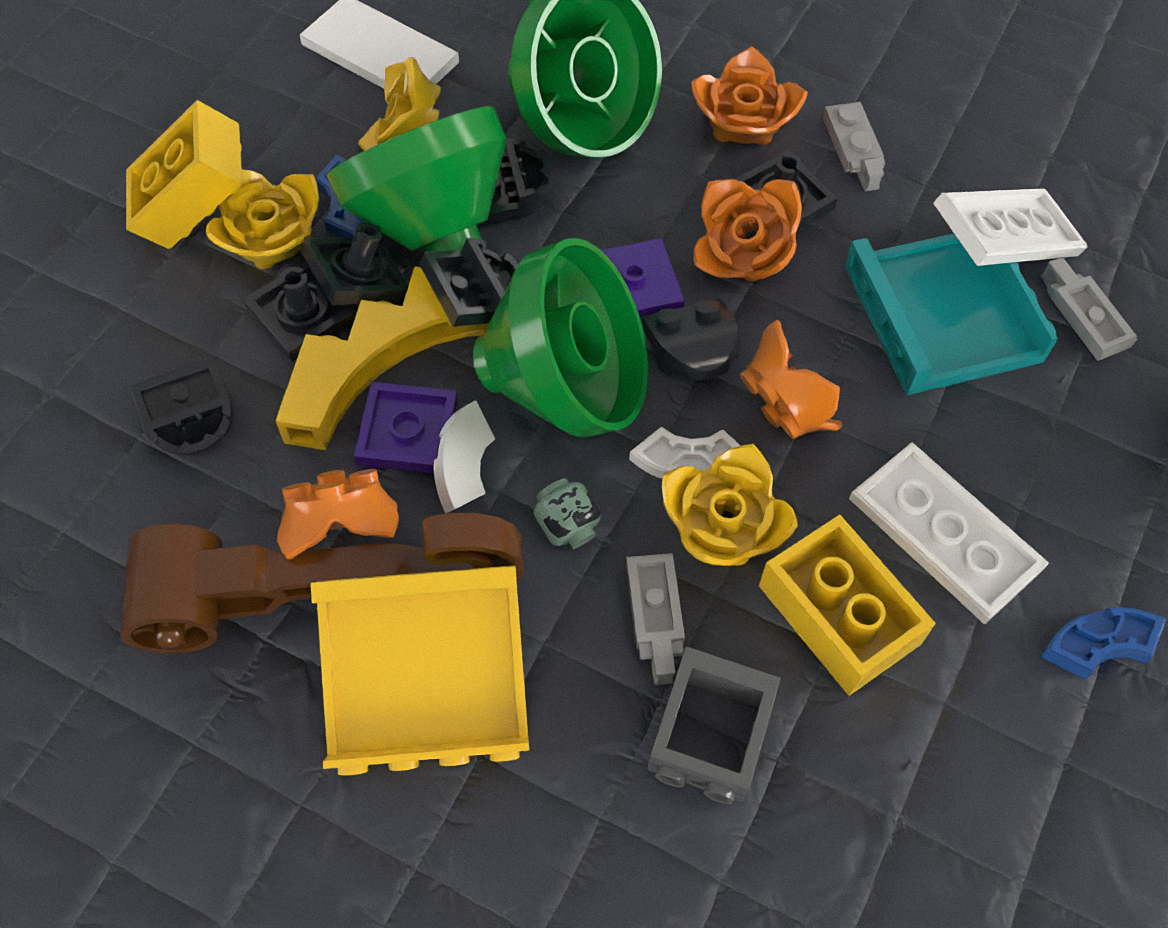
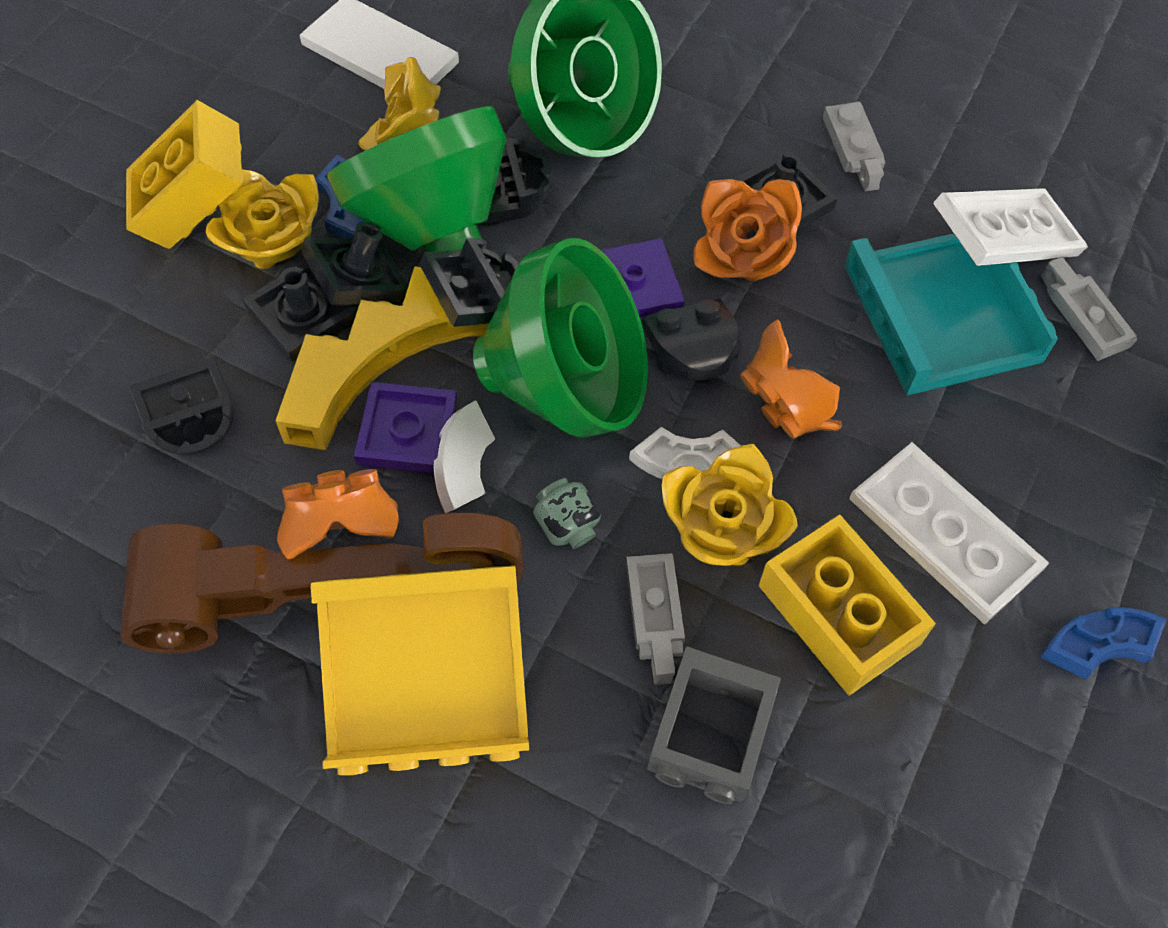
orange brick [691,46,808,145] -> none

